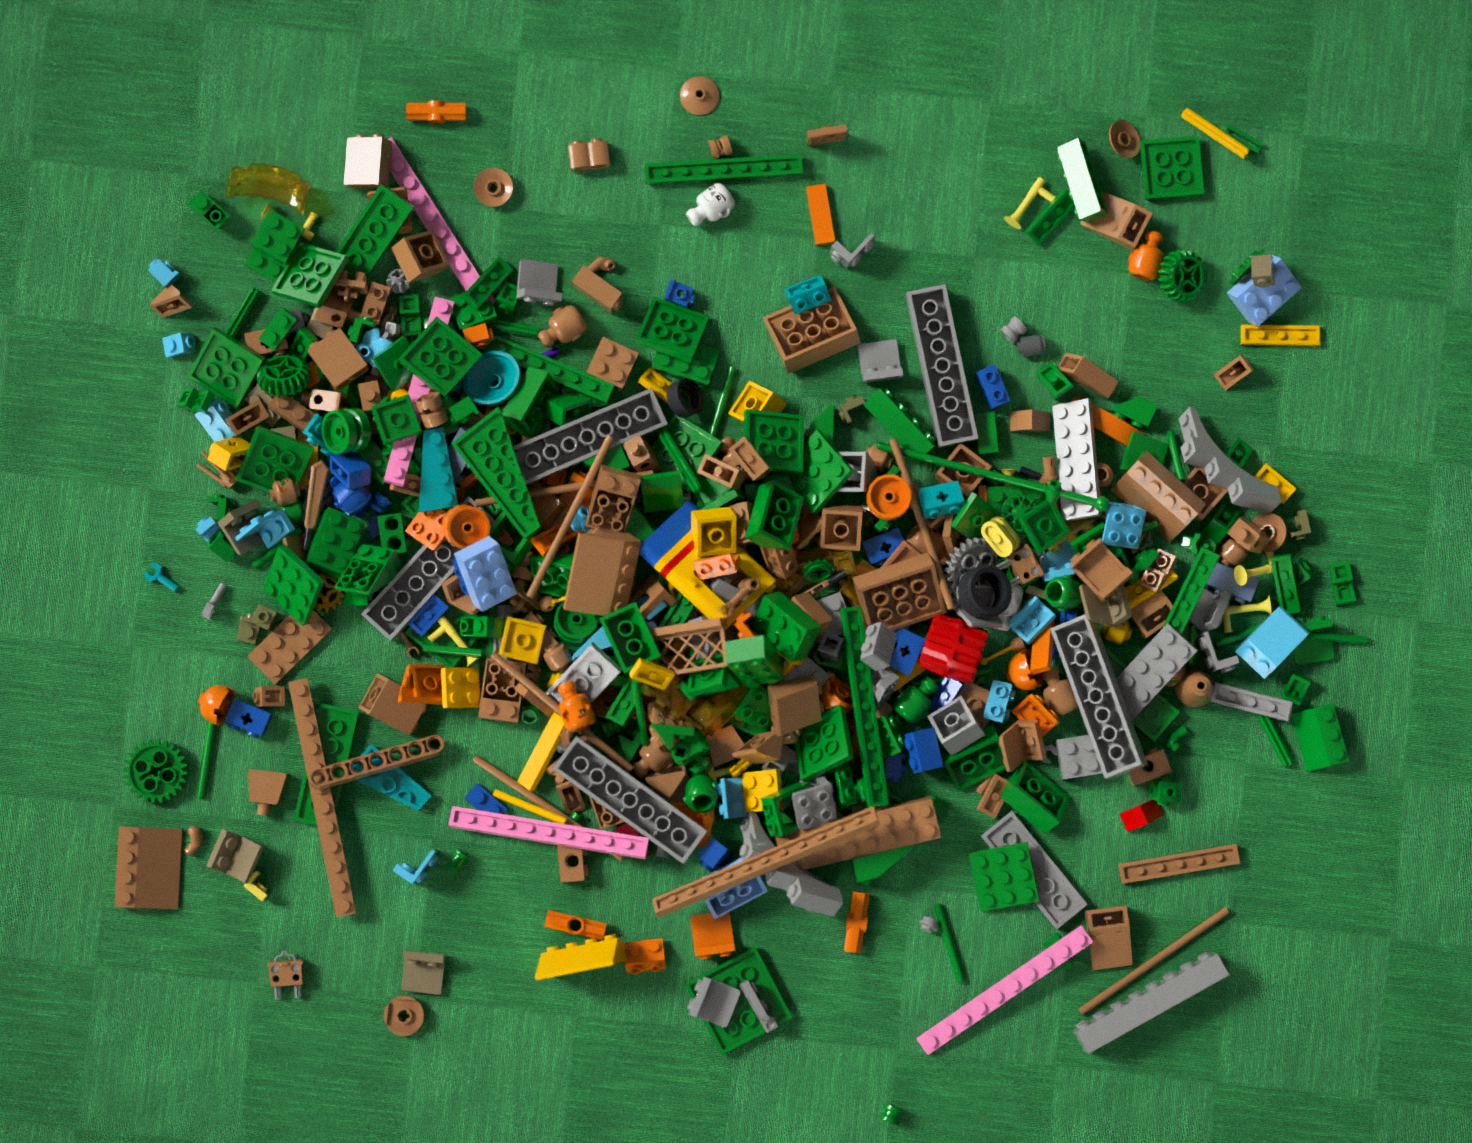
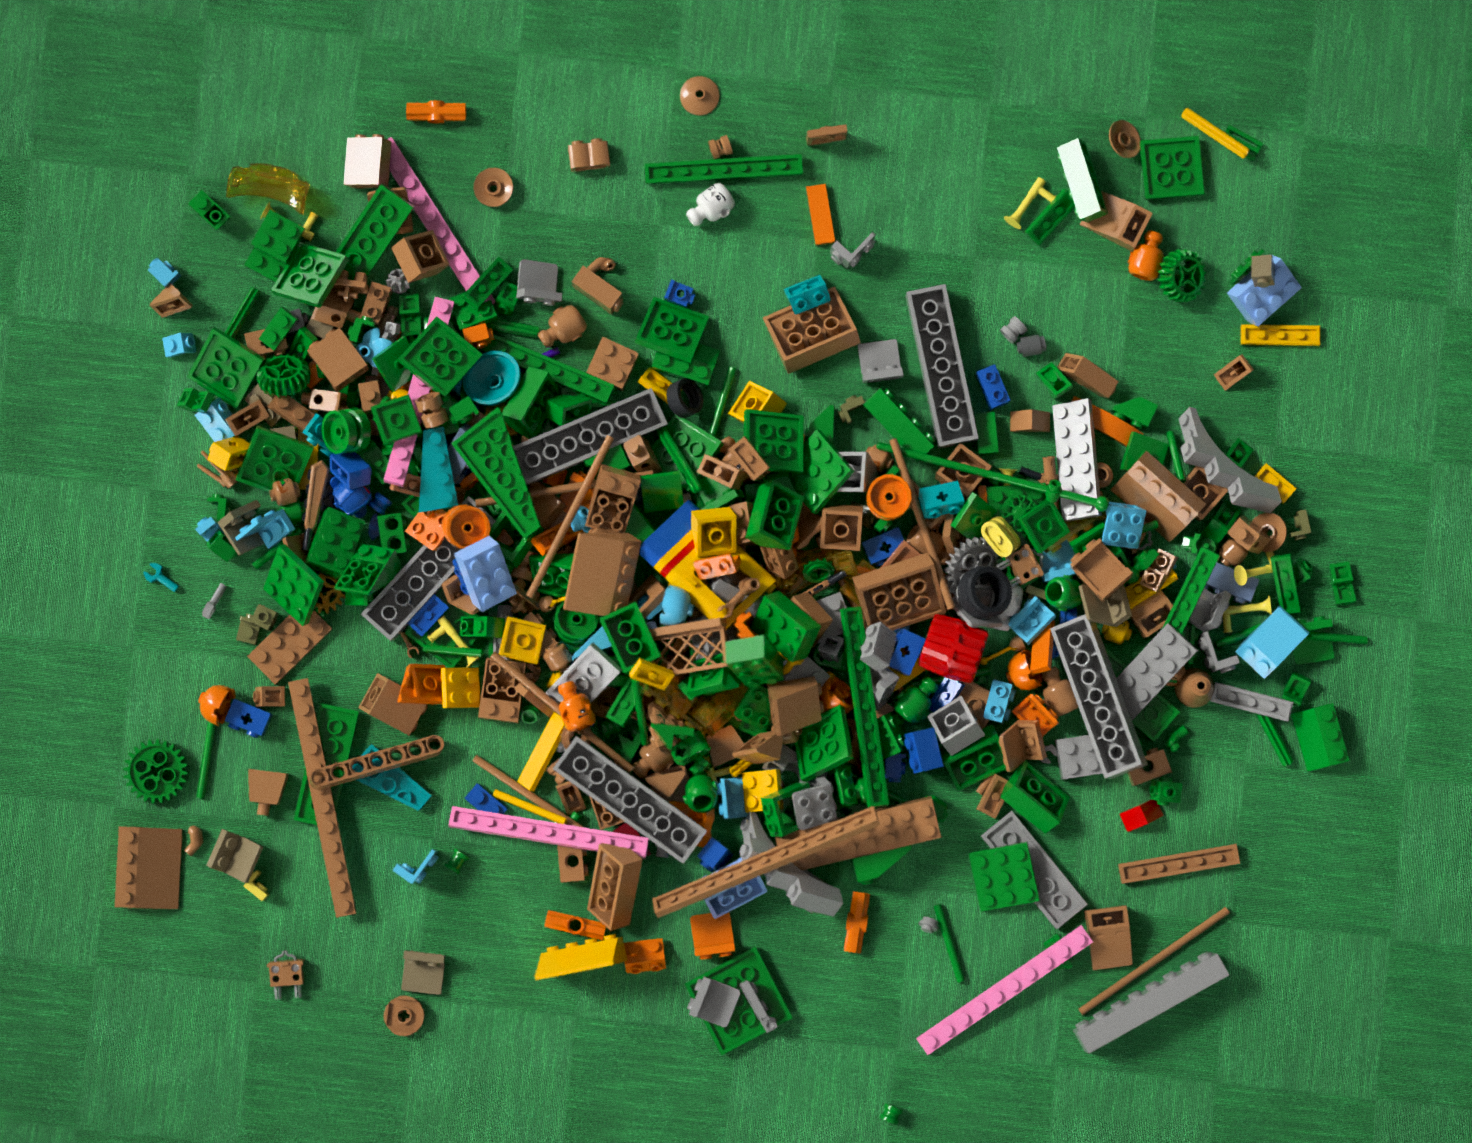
none -> medium nougat slope [587,843,642,931]
none -> medium azure cylinder [660,585,694,626]

